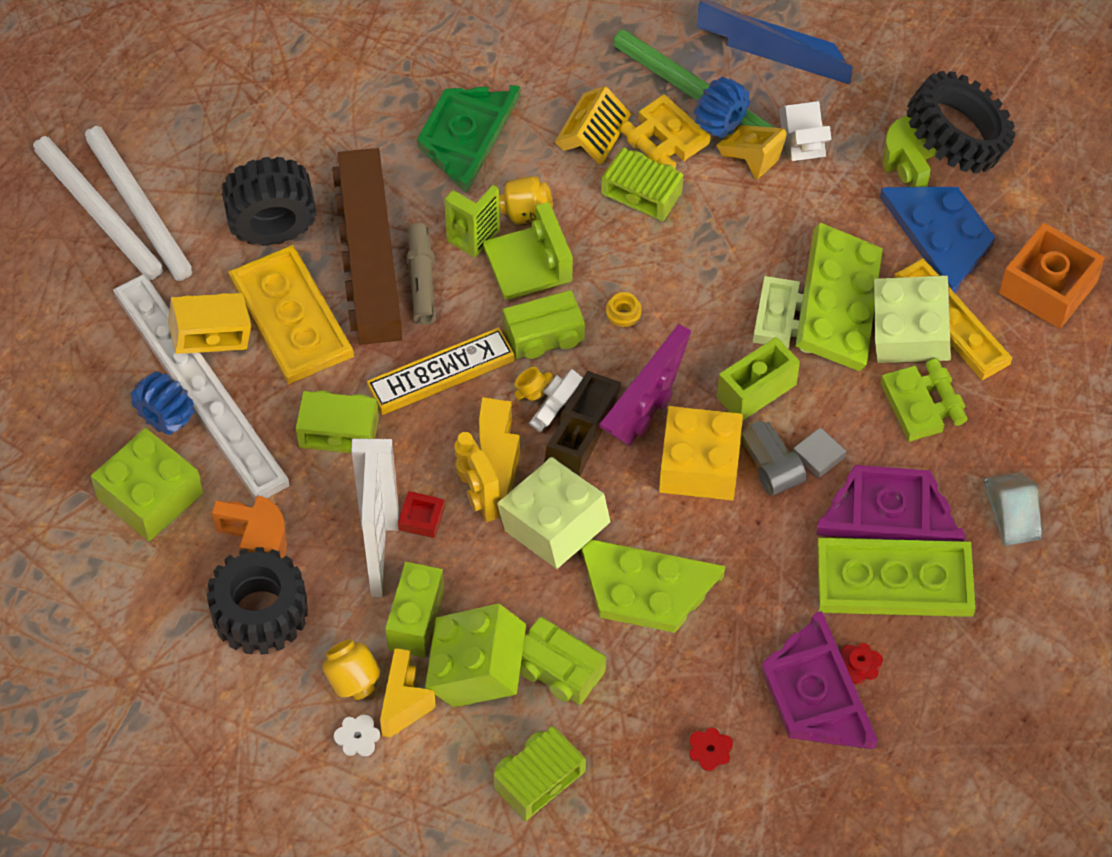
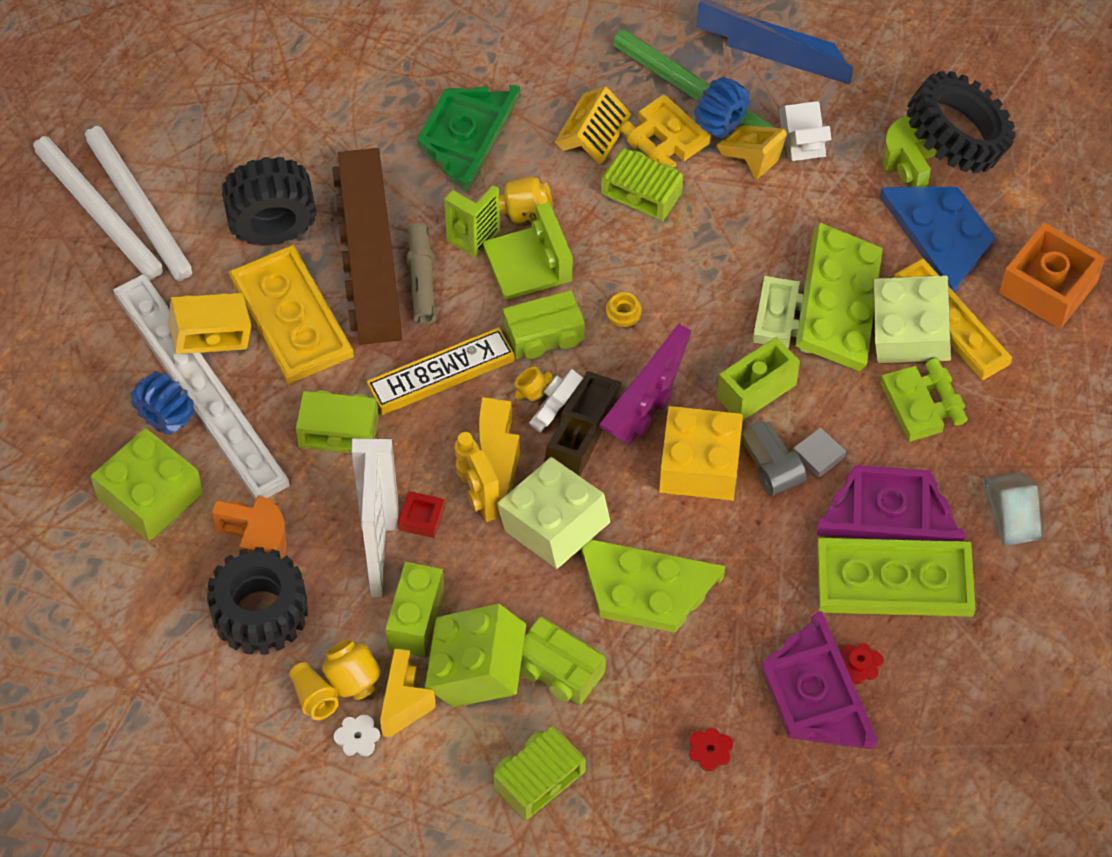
none -> yellow cone [289,662,339,720]

